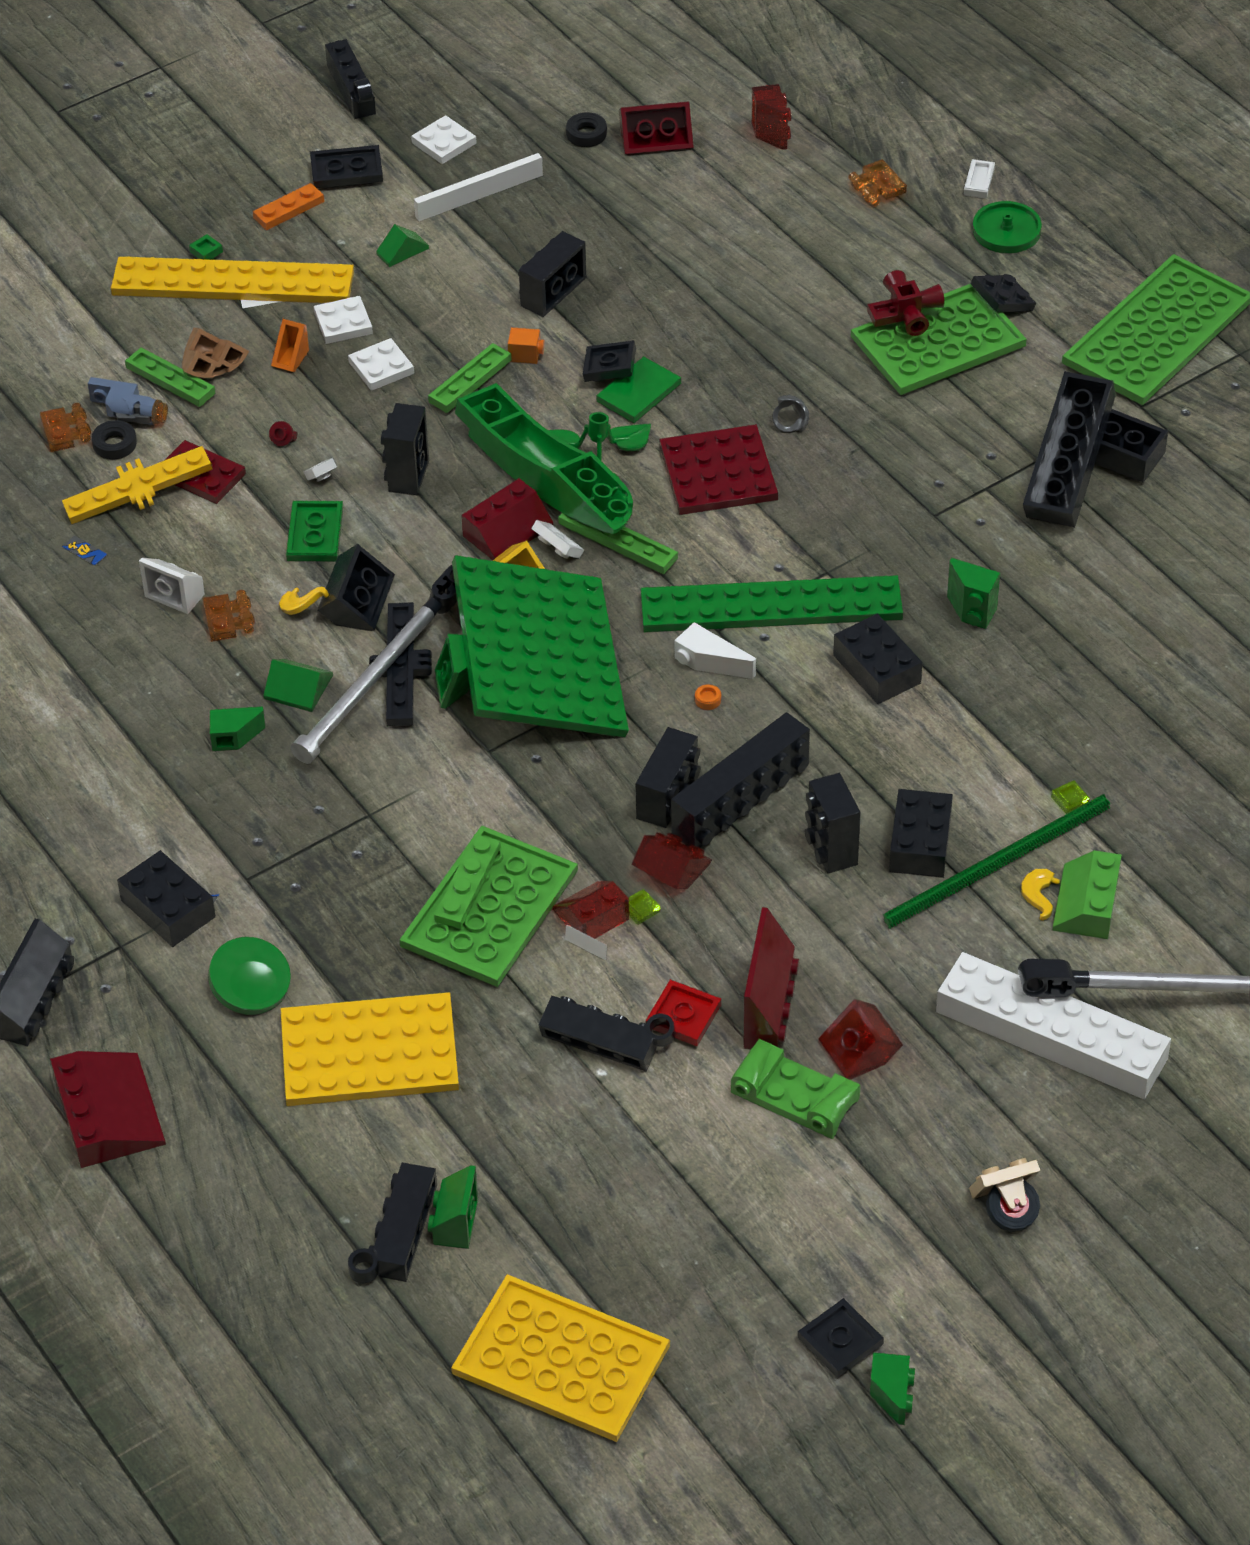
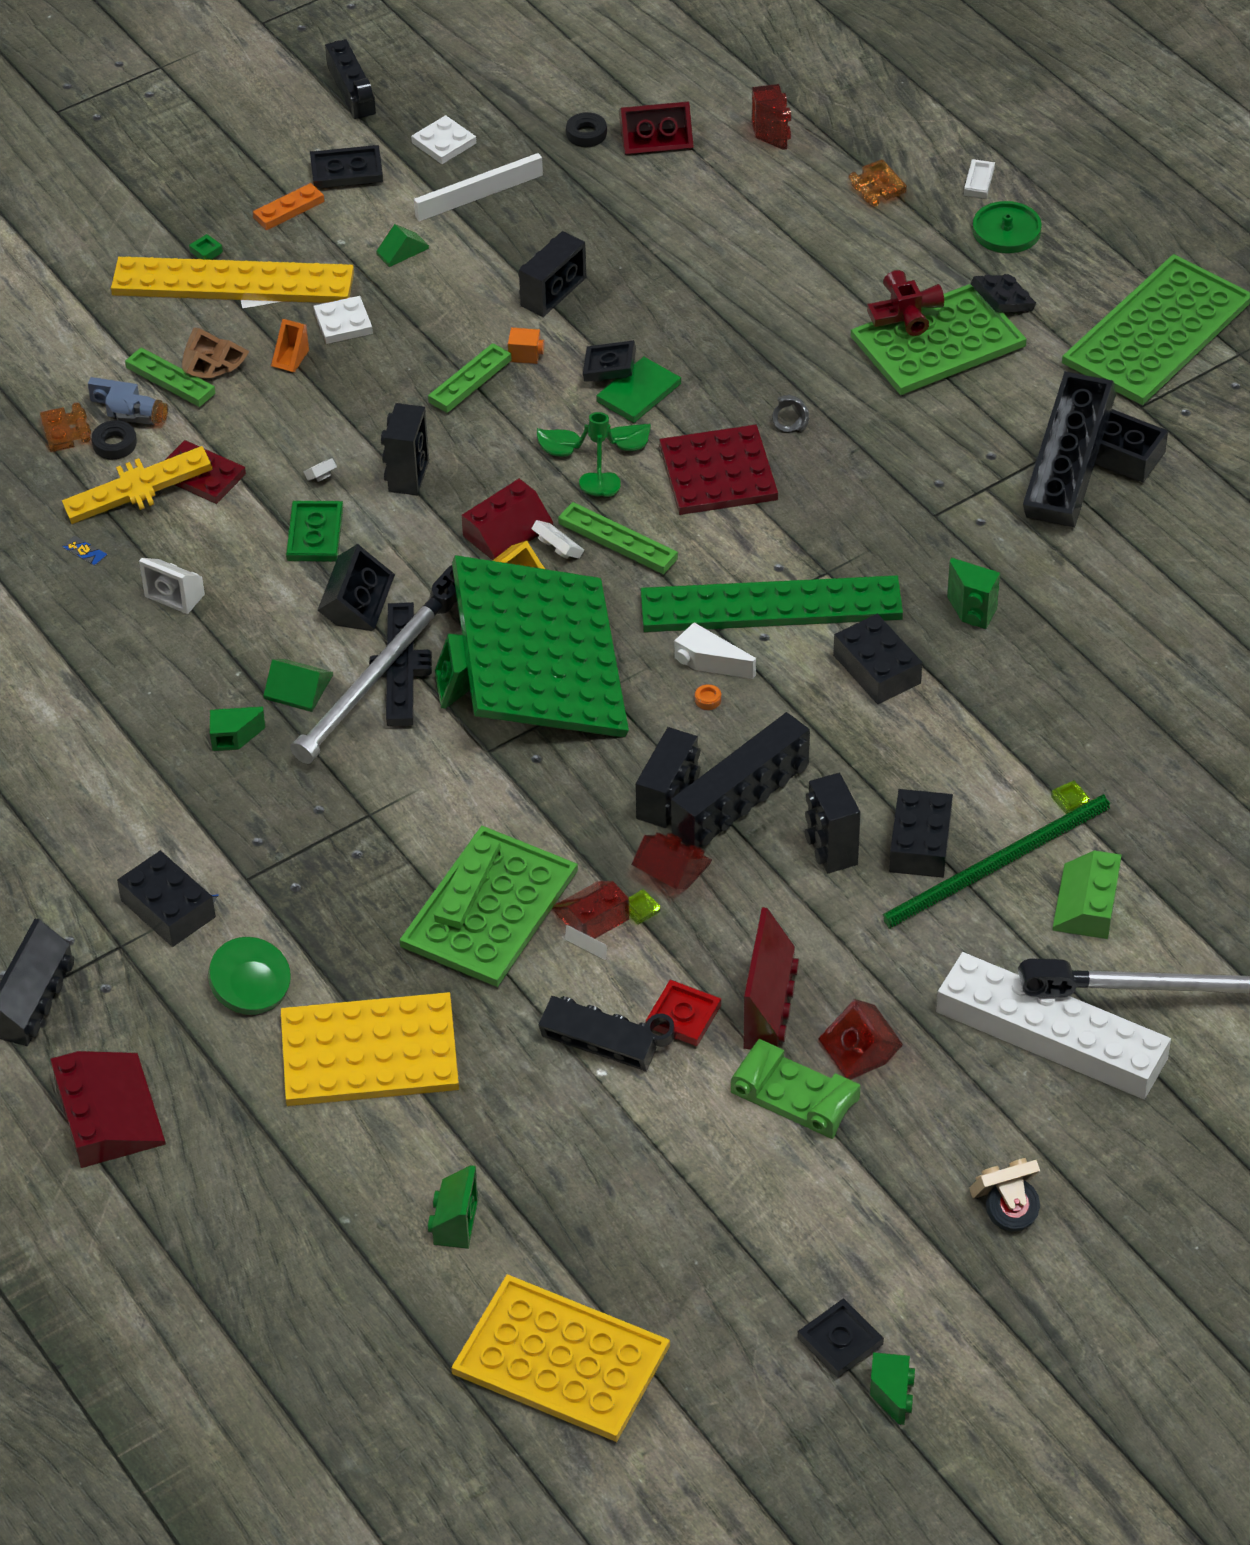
clear orange plate [203,590,255,642] -> none
dark red plate [269,421,298,446] -> none
yellow piece [279,586,329,615] -> none
white plate [348,338,414,391] -> none
black hinge [348,1162,437,1283] -> none
green slope [455,383,633,534] -> none
yellow piece [1021,869,1060,921] -> none

